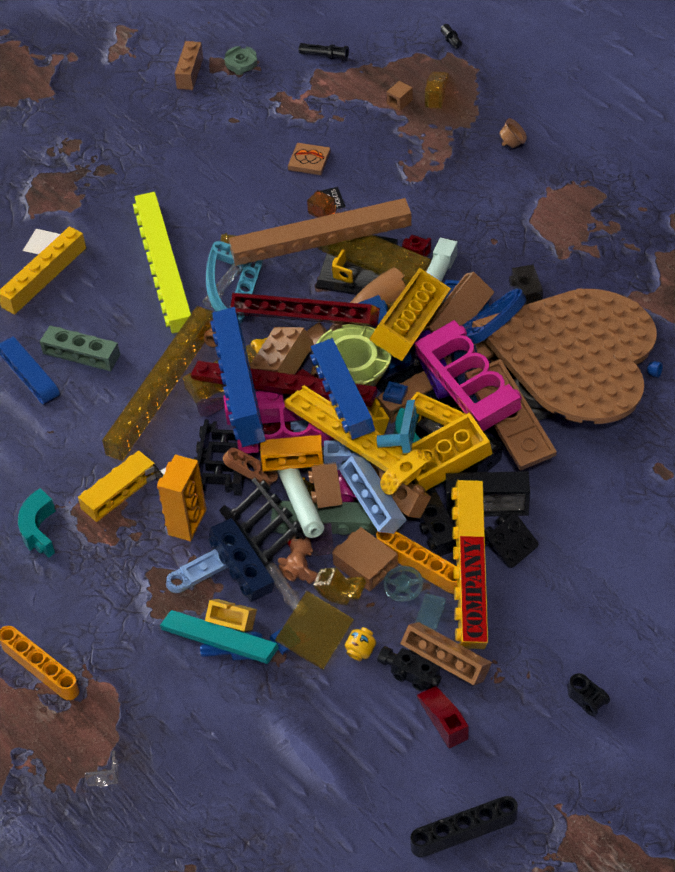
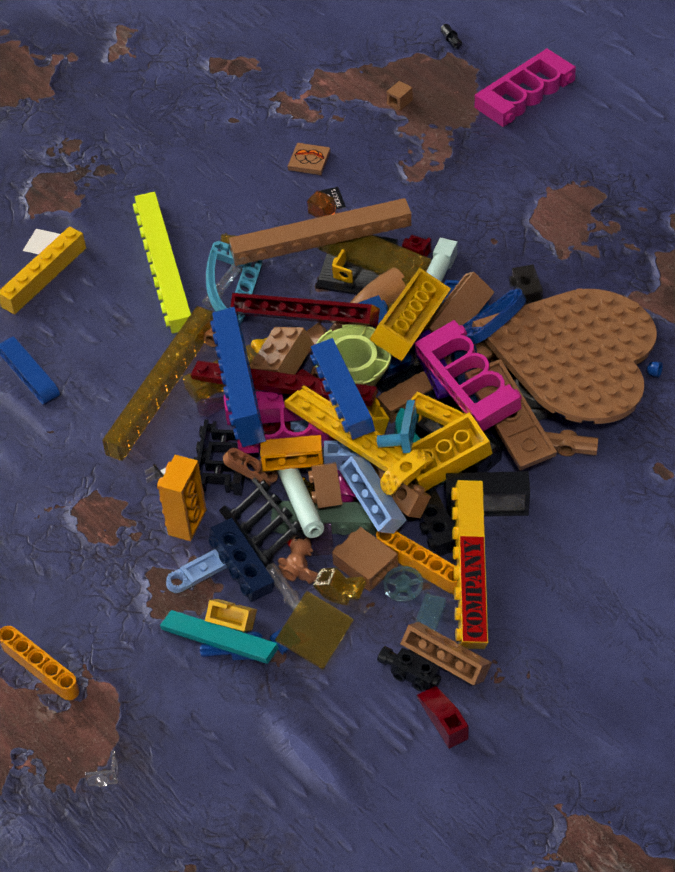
teal arch [18,488,56,558] -> none
sand green brick [40,326,120,371] -> none
yellow brick [78,450,157,522] -> none
medium nougat brick [175,41,203,90] -> none
sand green plate [224,46,257,75] -> none
black pin [299,43,349,61] -> none
yellow head [345,627,376,661] -> none
blue tile [383,381,408,404] -> none
black beam [410,796,518,857] -> none
clear yellow slope [425,72,449,108] -> none
black bracket [484,512,539,568] -> none
medium nougat piece [499,118,527,148] -> none
black piece [568,673,610,716] -> none
none -> dark pink fence [474,48,576,127]
none -> medium nougat piece [545,430,599,456]

